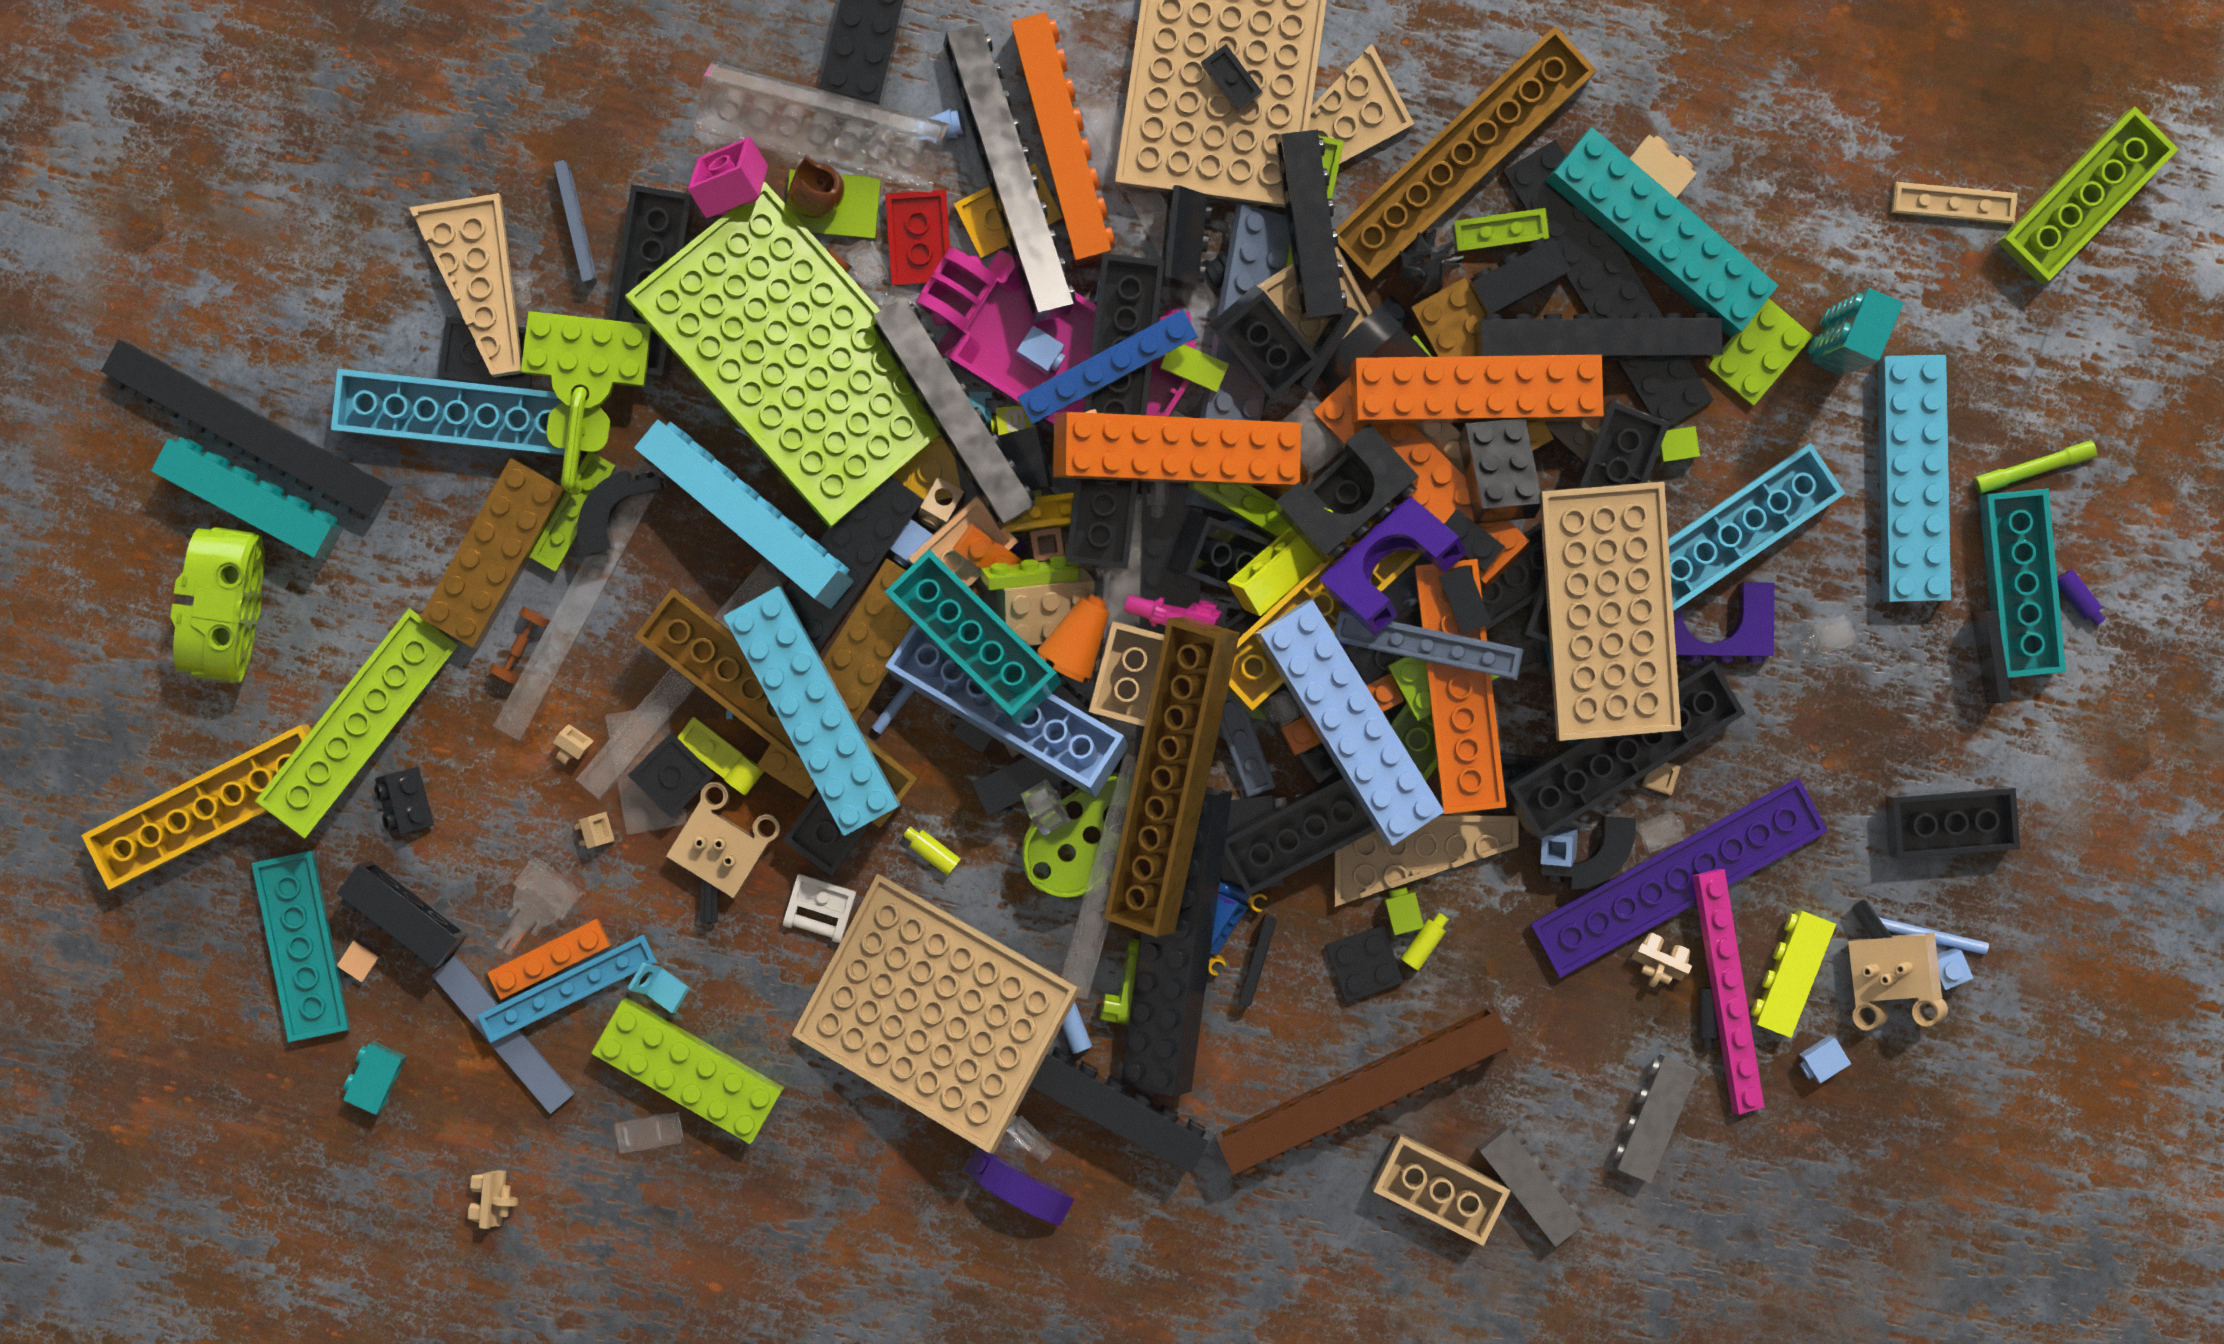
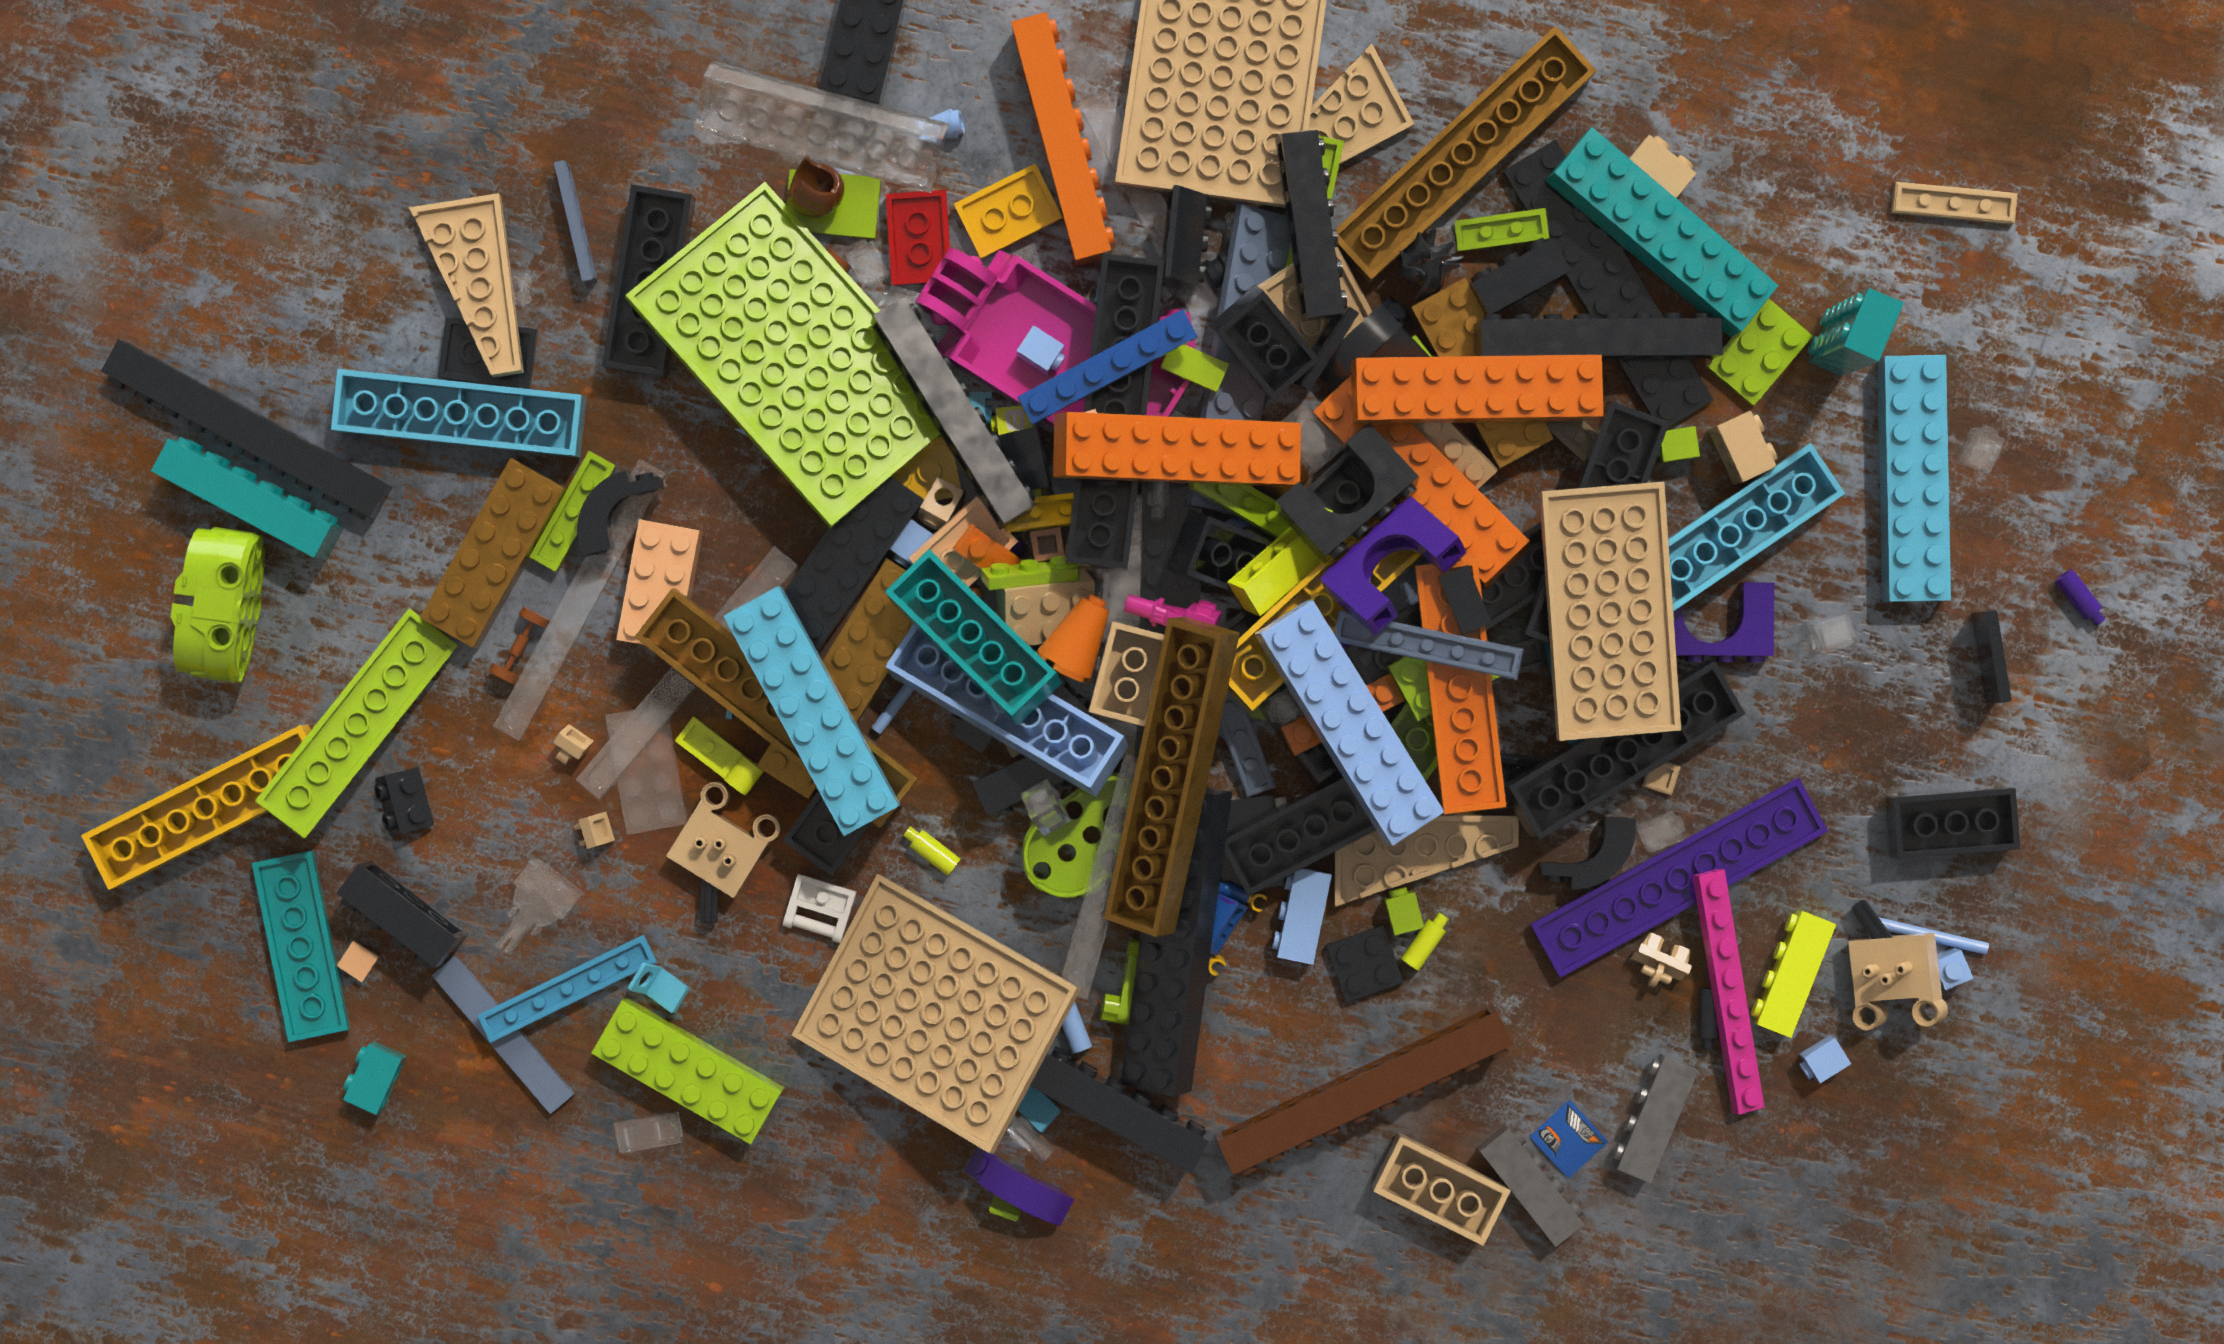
tan hips [468,1170,518,1229] -> none
orange plate [487,918,611,1000] -> none
lime plate [521,311,652,495] -> none
black plate [627,732,715,819] -> none
medium azure brick [634,419,854,609] -> none
dark pink brick [688,137,768,219] -> none
brick [943,24,1076,323] -> none
black plate [1201,44,1263,113] -> none
black tile [1238,914,1277,1007] -> none
black plate [1445,509,1506,573] -> none
black brick [1458,418,1542,524] -> none
light blue brick [1541,827,1578,867] -> none
lime piece [1974,440,2098,494] -> none
teal brick [1979,488,2066,678] -> none
lime brick [1997,106,2179,285] -> none
none -> light nougat brick [616,519,703,645]
none -> lime slope [989,1194,1021,1221]
none -> medium azure bracket [1017,1086,1062,1132]
none -> light blue brick [1272,868,1332,965]
none -> blue sticker [1530,1100,1608,1178]
none -> tan brick [1708,411,1778,485]
none -> clear brick [1956,424,2005,474]

